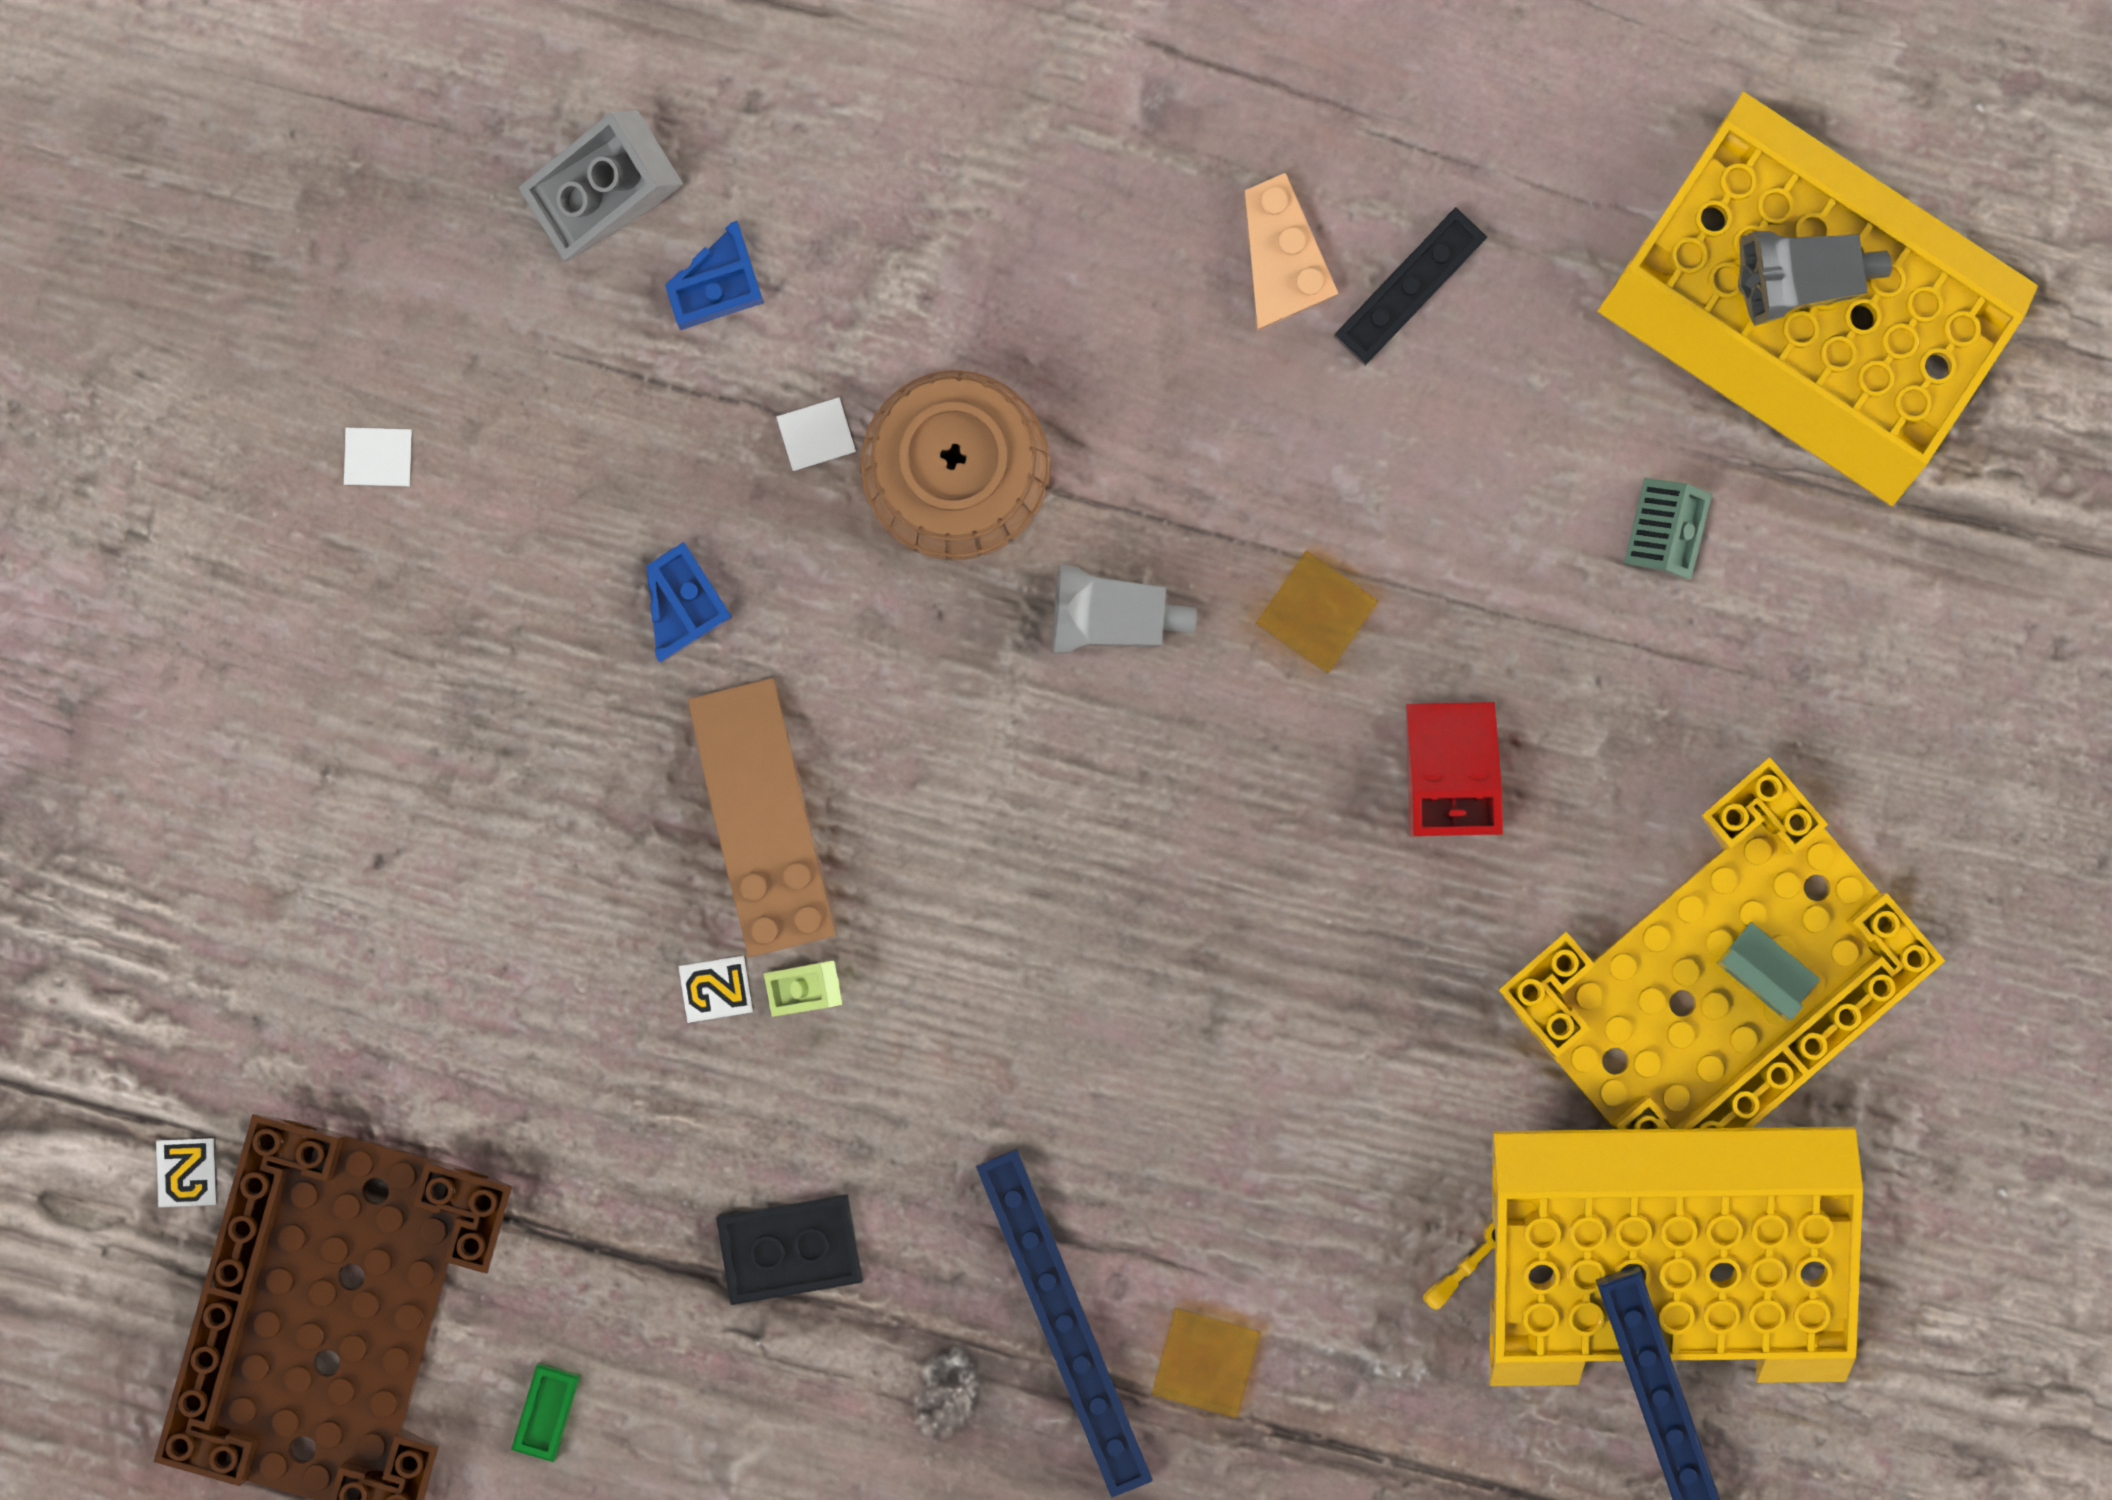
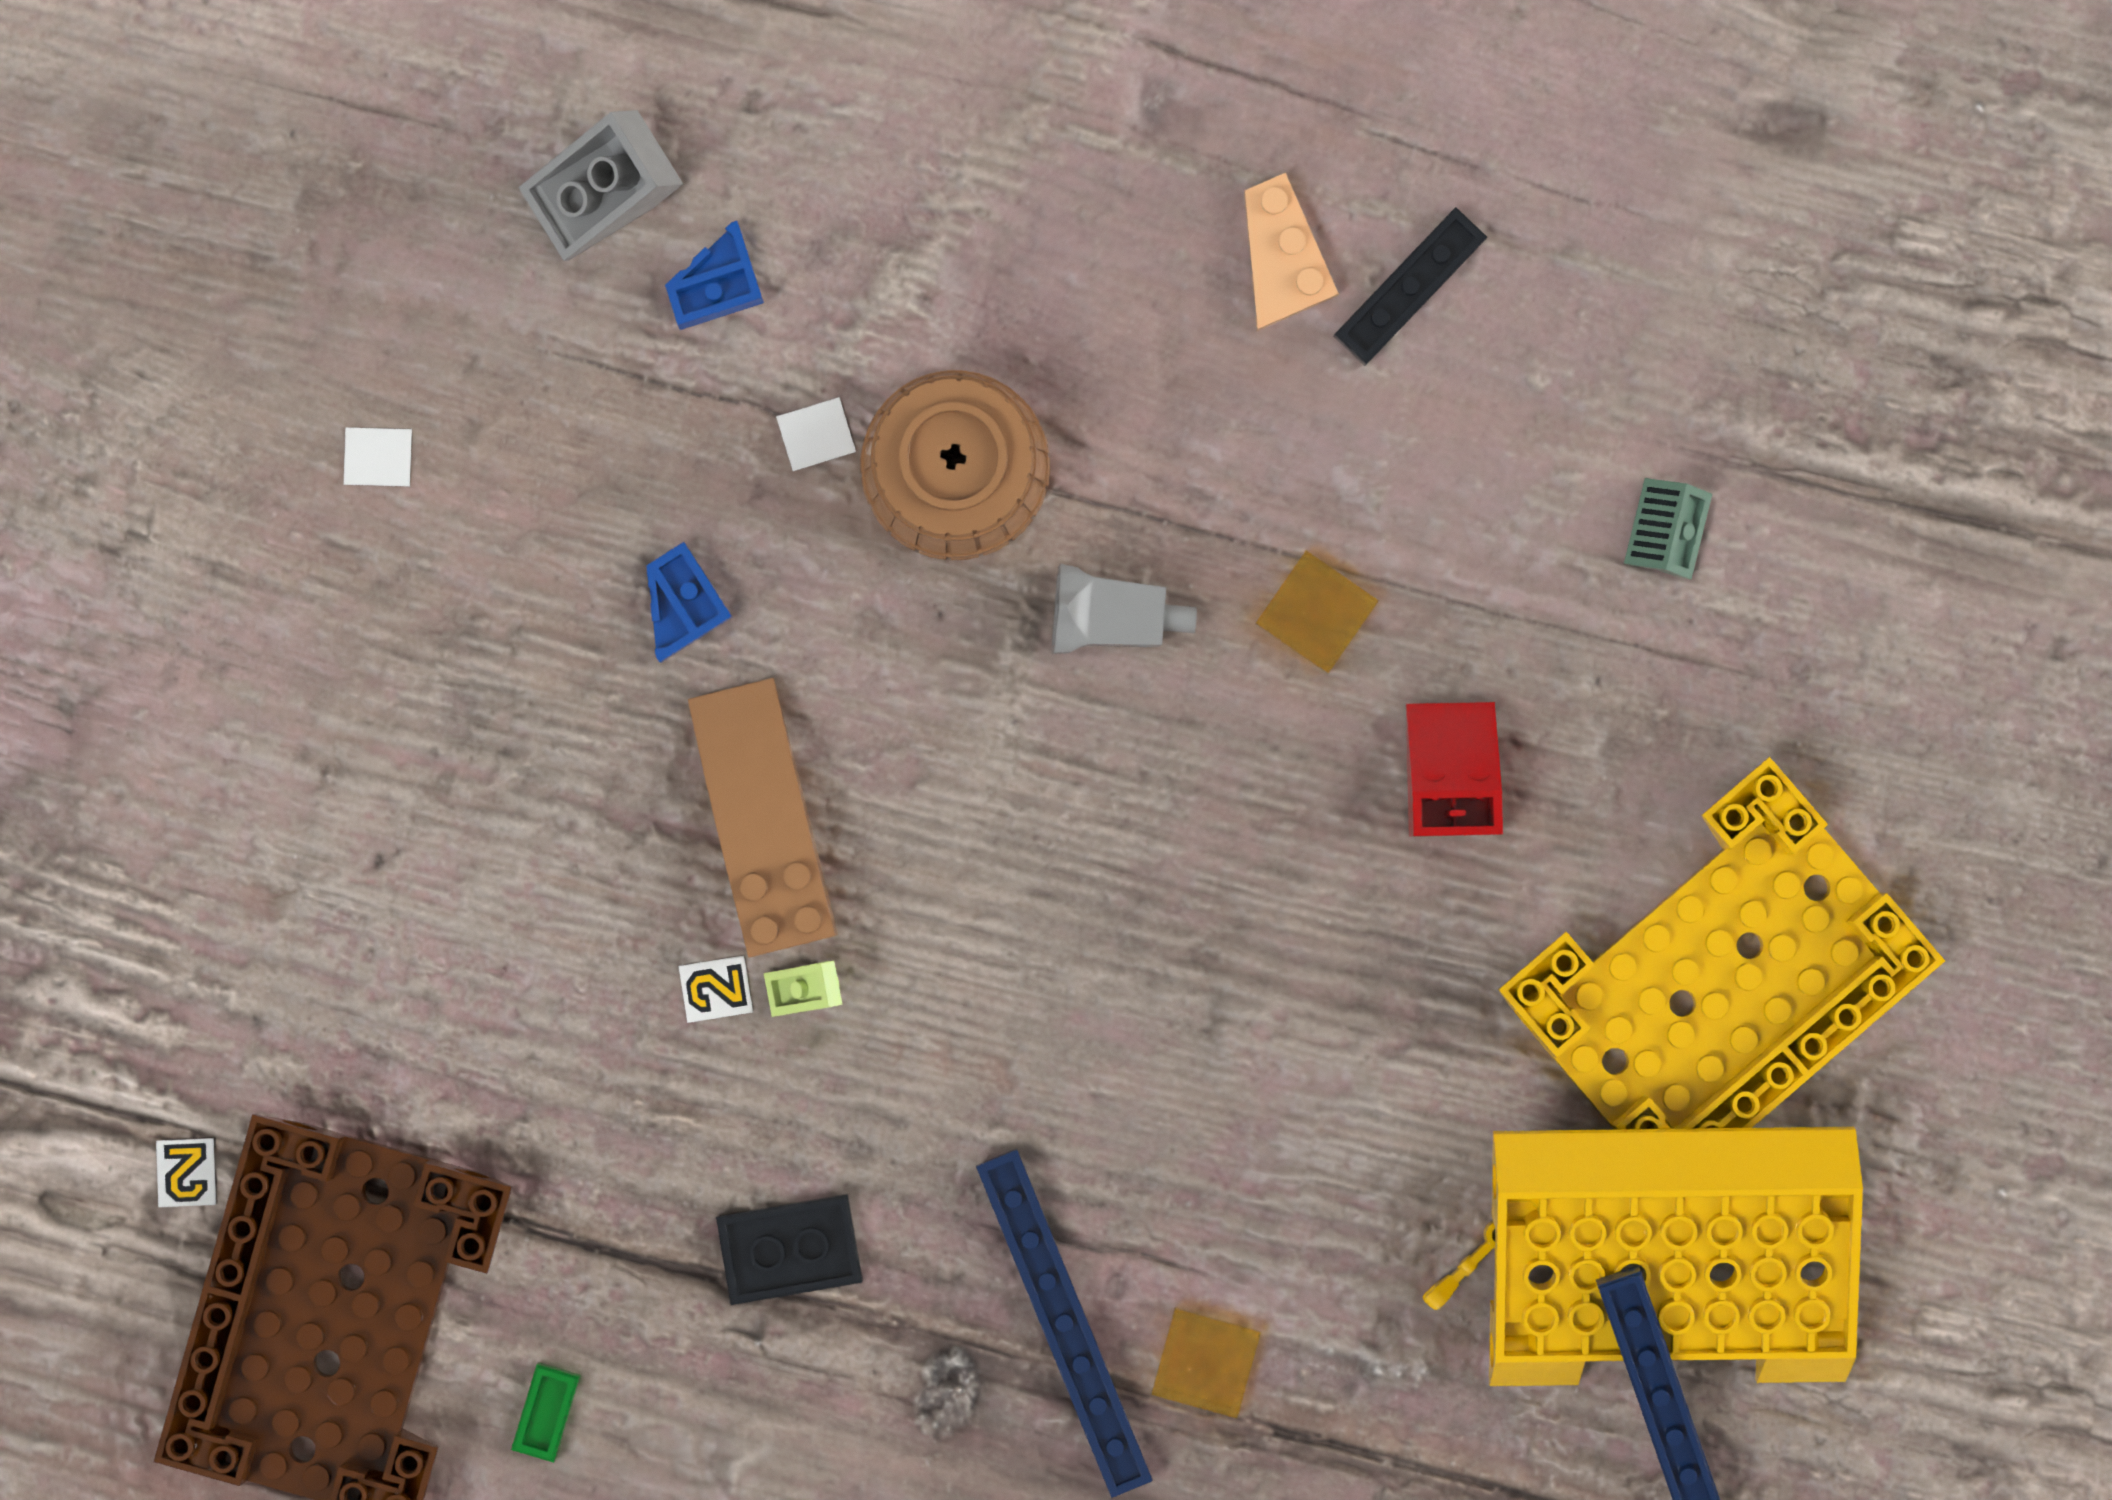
yellow slope [1596,91,2038,507] -> none
sand green panel [1716,922,1821,1021] -> none
dark grey piece [1738,231,1892,326] -> none

